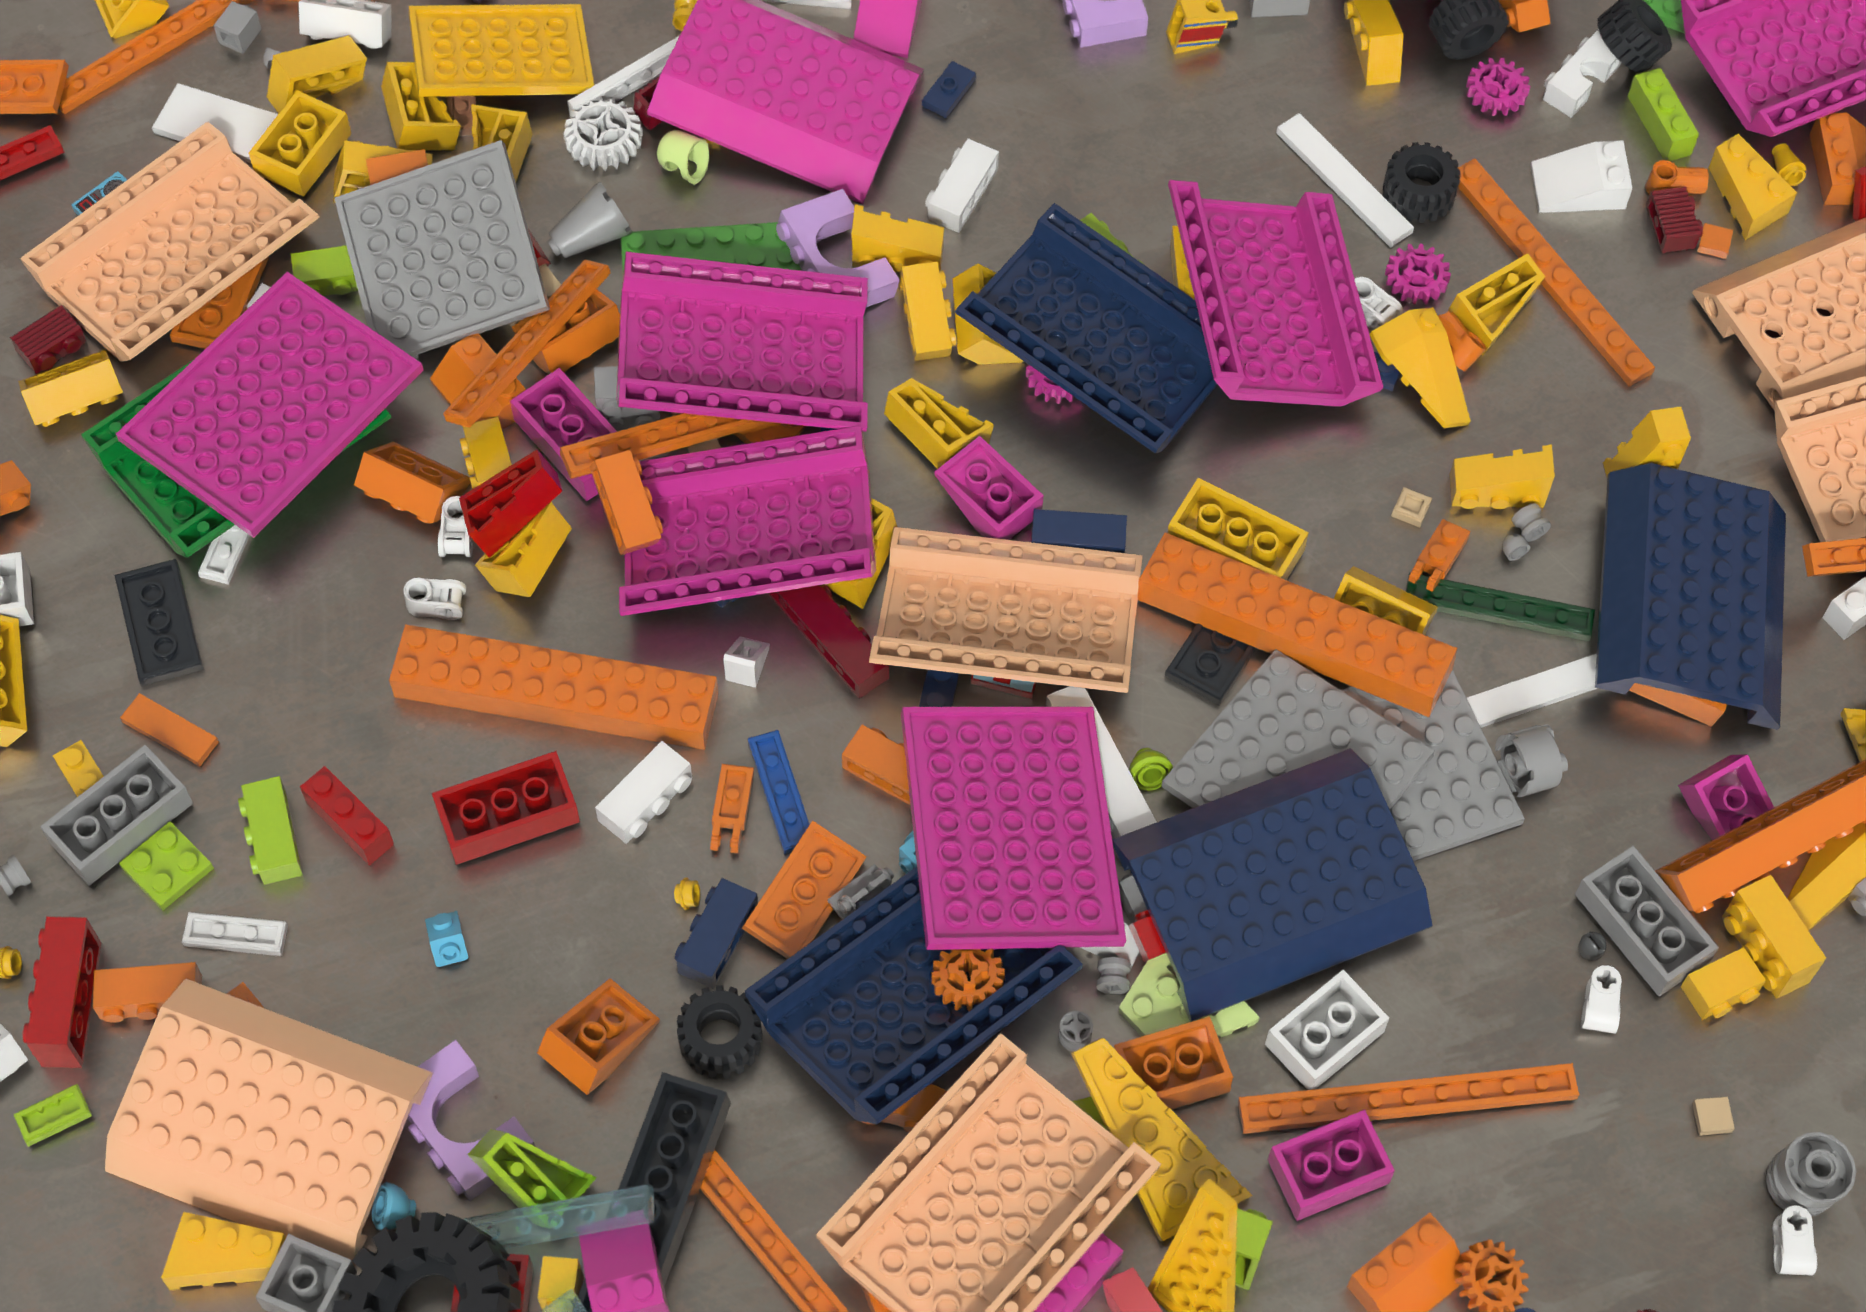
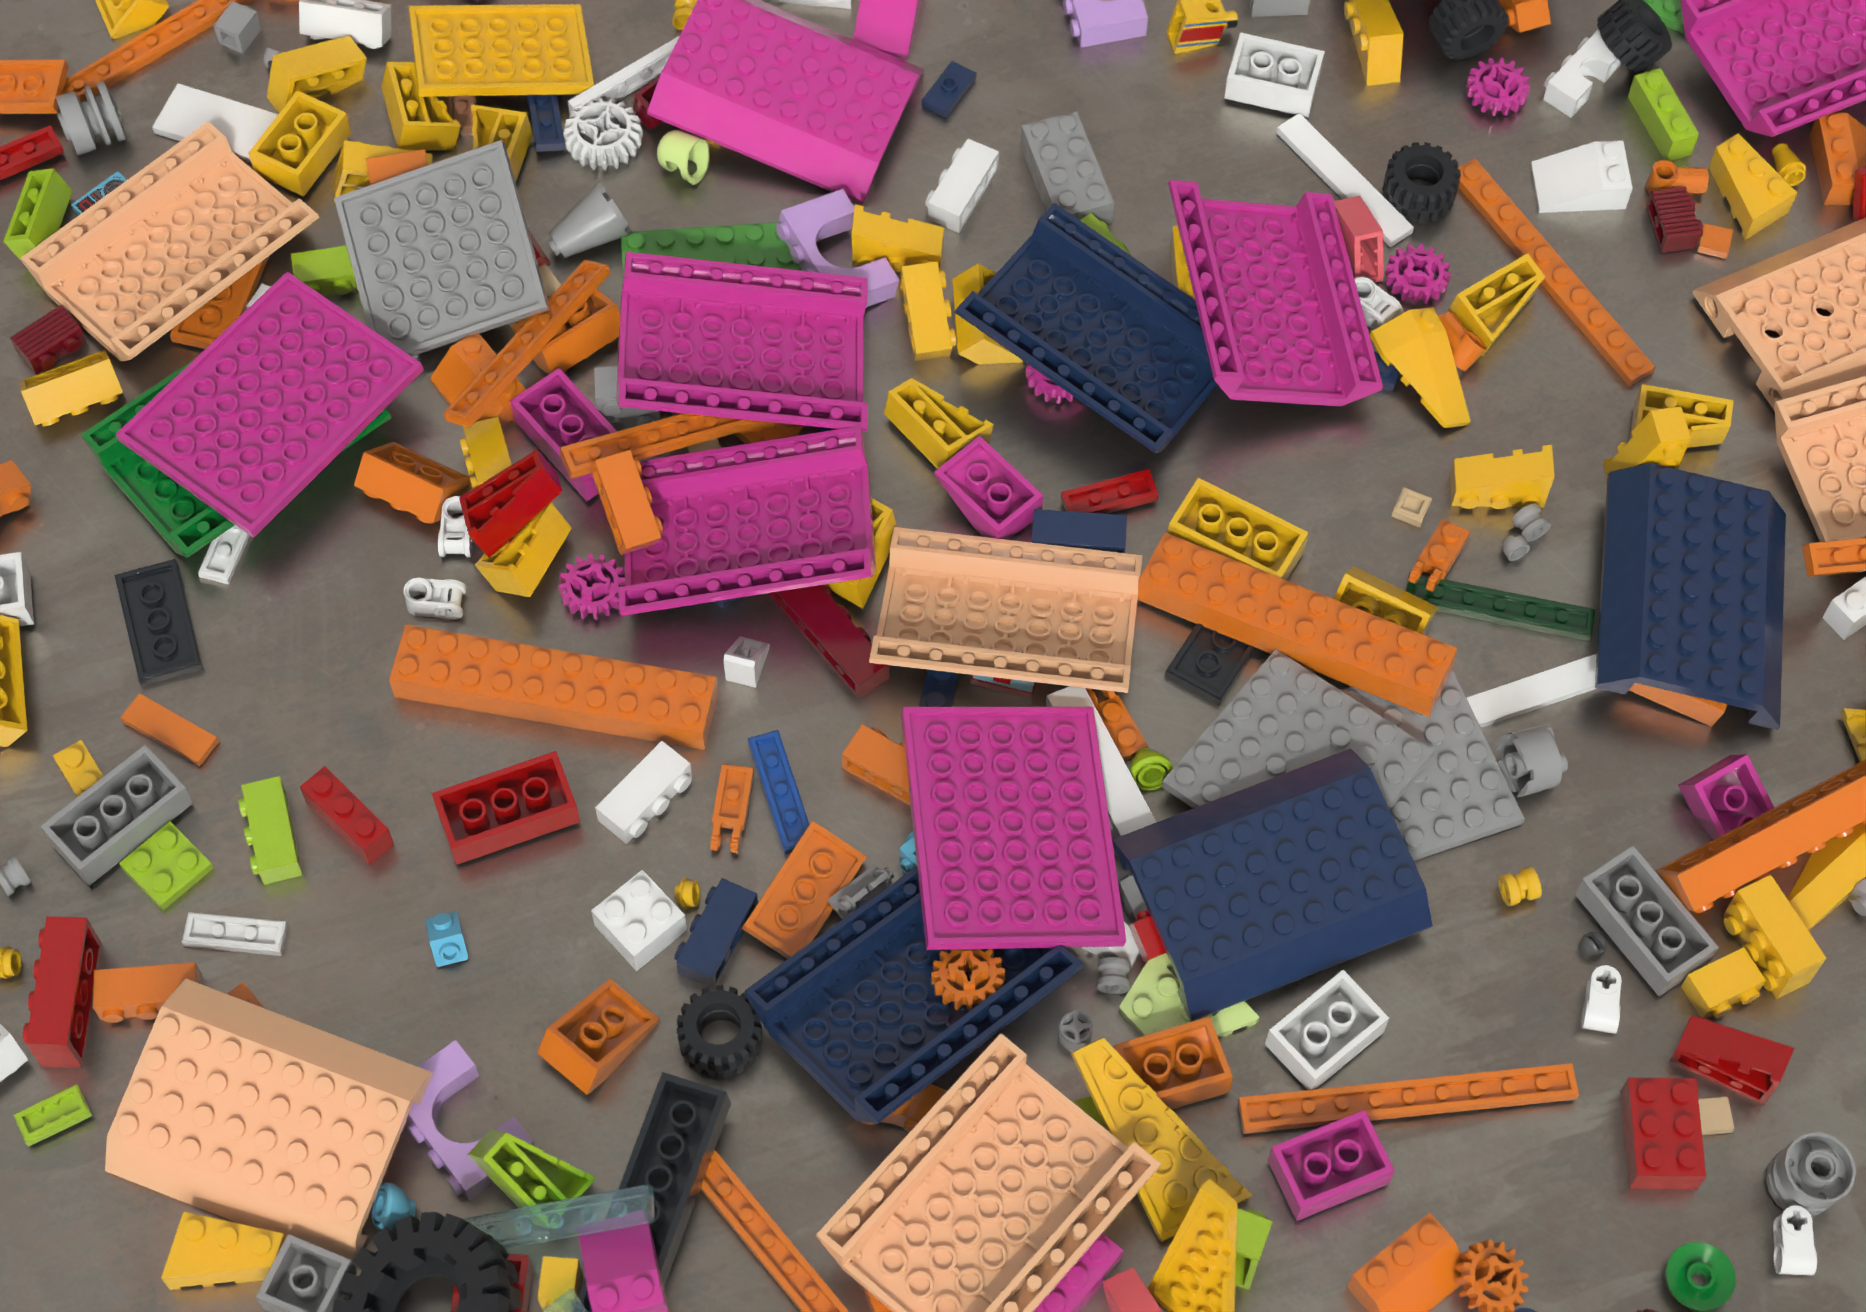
none -> lime brick [3,168,73,260]
none -> light grey wheel [56,81,126,155]
none -> dark blue plate [526,95,565,152]
none -> dark pink gear [558,553,625,620]
none -> white brick [591,870,687,971]
none -> light grey brick [1020,111,1114,225]
none -> red plate [1061,469,1159,514]
none -> orange hinge [1085,688,1149,762]
none -> white brick [1224,32,1325,117]
none -> coral slope [1334,196,1383,283]
none -> yellow wheel [1498,867,1542,906]
none -> red brick [1620,1077,1706,1190]
none -> yellow wedge [1630,384,1734,448]
none -> green dish [1665,1242,1736,1311]
none -> red wedge [1670,1015,1795,1105]

